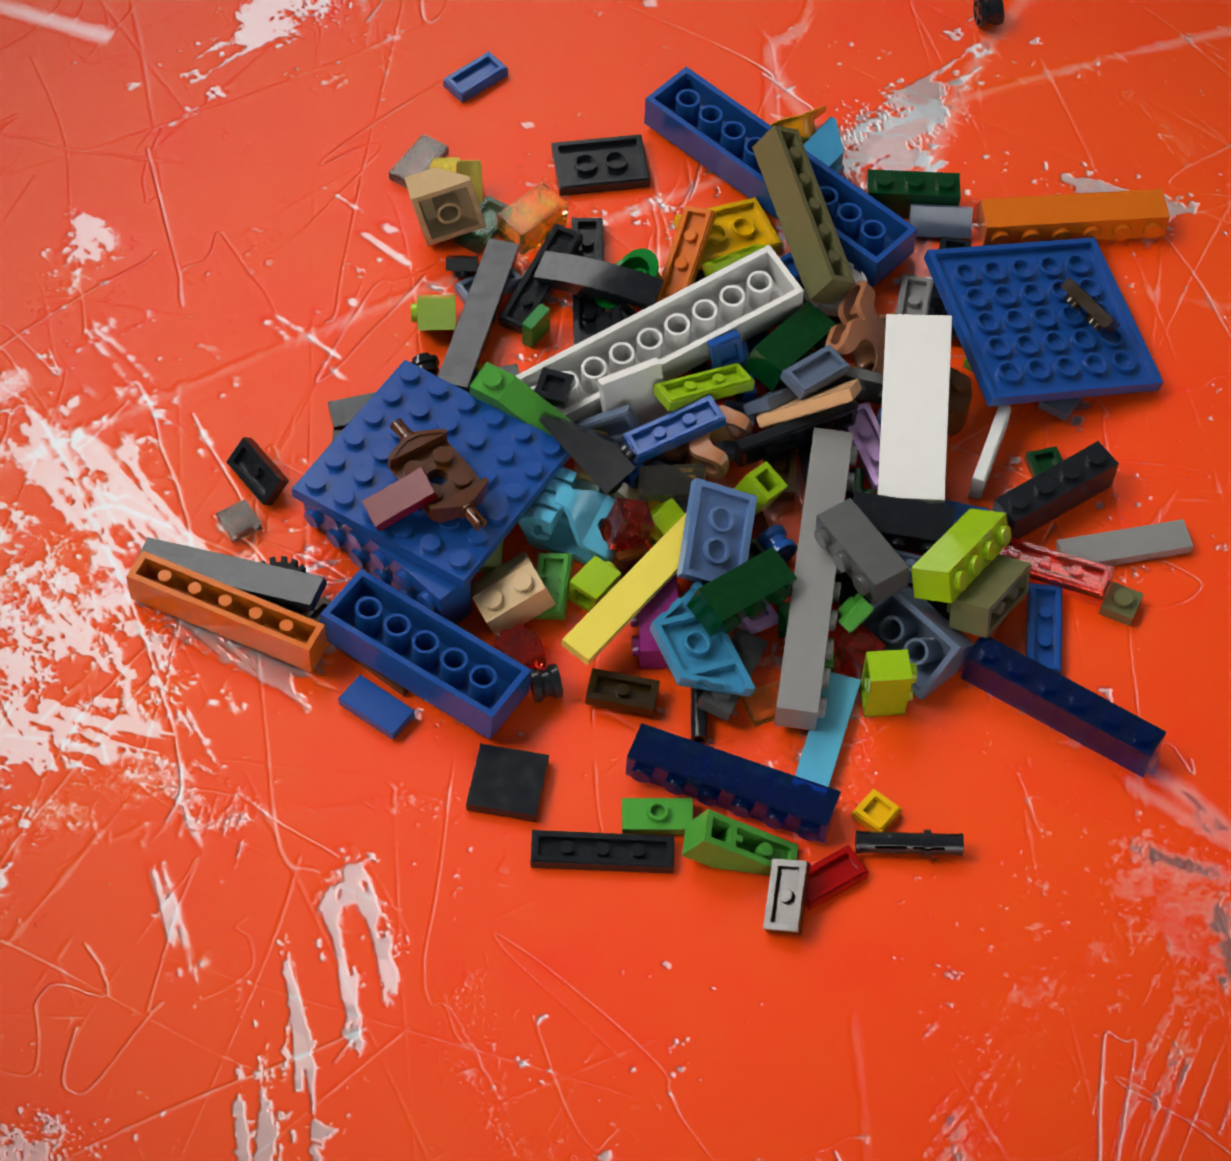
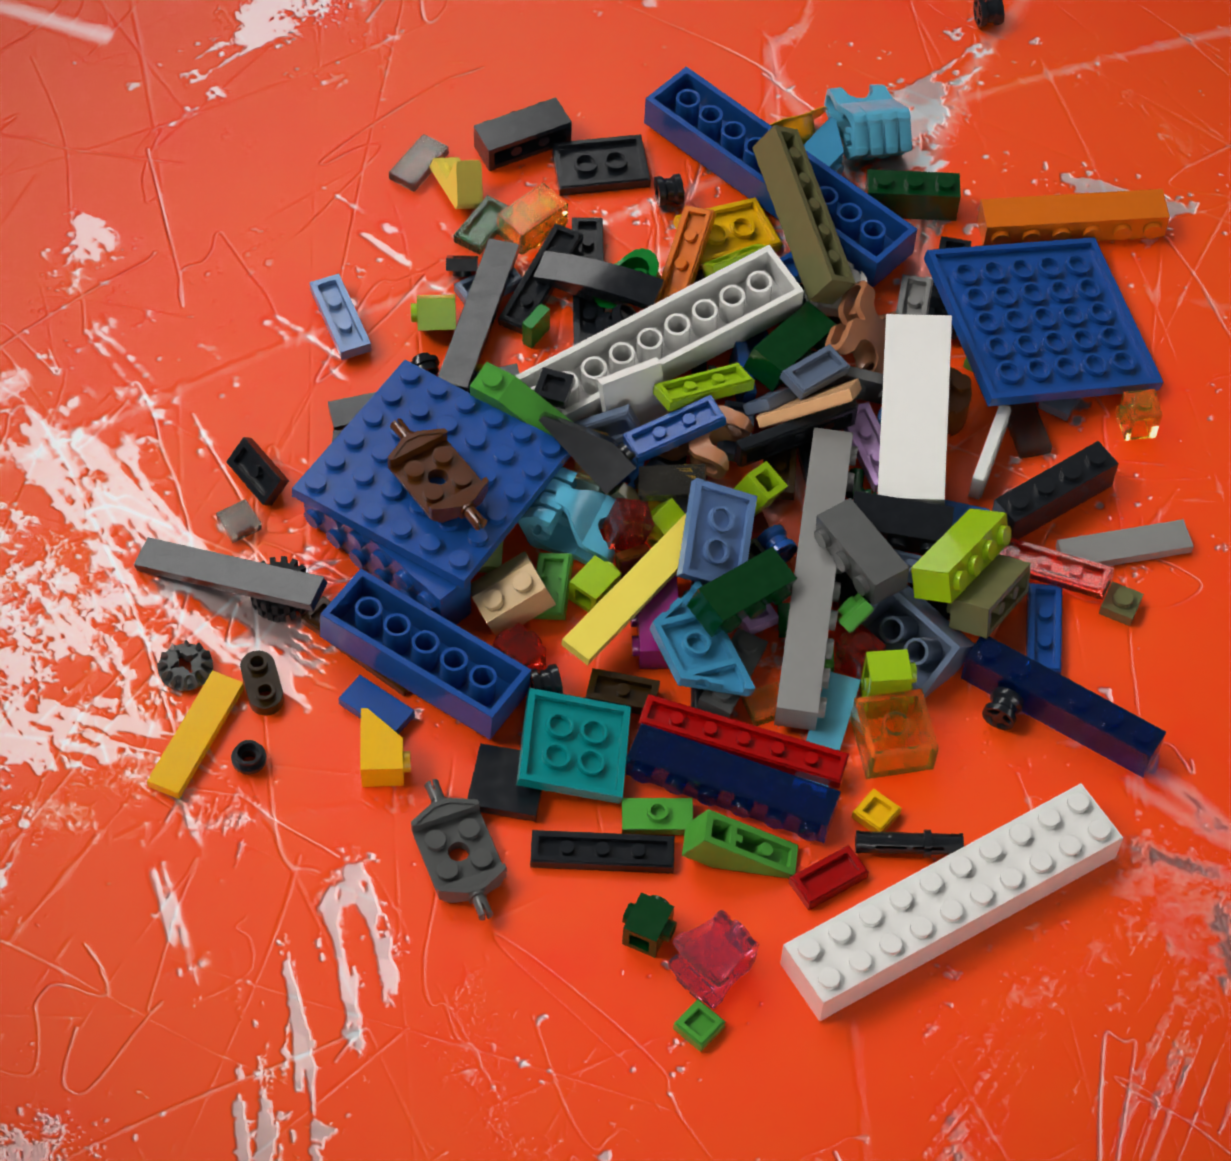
orange brick [126,551,327,673] -> none
tile [362,467,439,532] -> none
tan slope [405,167,487,246] -> none
blue tile [443,51,508,103] -> none
blue tile [707,330,746,369] -> none
plate [763,858,811,935] -> none
sand blue tile [909,204,973,239] -> none
dark green tile [1024,446,1063,478] -> none
dark brown plate [1061,277,1120,334] -> none
none -> yellow tile [147,670,244,799]
none -> dark grey gear [157,640,213,691]
none -> black plate [231,740,267,774]
none -> dark brown plate [240,650,284,716]
none -> medium blue plate [309,273,372,360]
none -> yellow slope [360,708,411,787]
none -> dark grey plate [411,779,507,921]
none -> black brick [473,97,572,171]
none -> teal plate [516,688,631,804]
none -> dark green brick [622,892,677,958]
none -> red tile [637,694,849,789]
none -> black wheel [654,173,684,207]
none -> clear pink piece [668,910,759,1009]
none -> bright green tile [673,999,726,1052]
none -> white brick [780,783,1123,1022]
none -> medium azure piece [824,84,912,160]
none -> brick [850,689,939,779]
none -> black wheel [982,687,1024,730]
none -> clear smoke tile [1007,402,1052,459]
none -> brick [1115,389,1163,441]

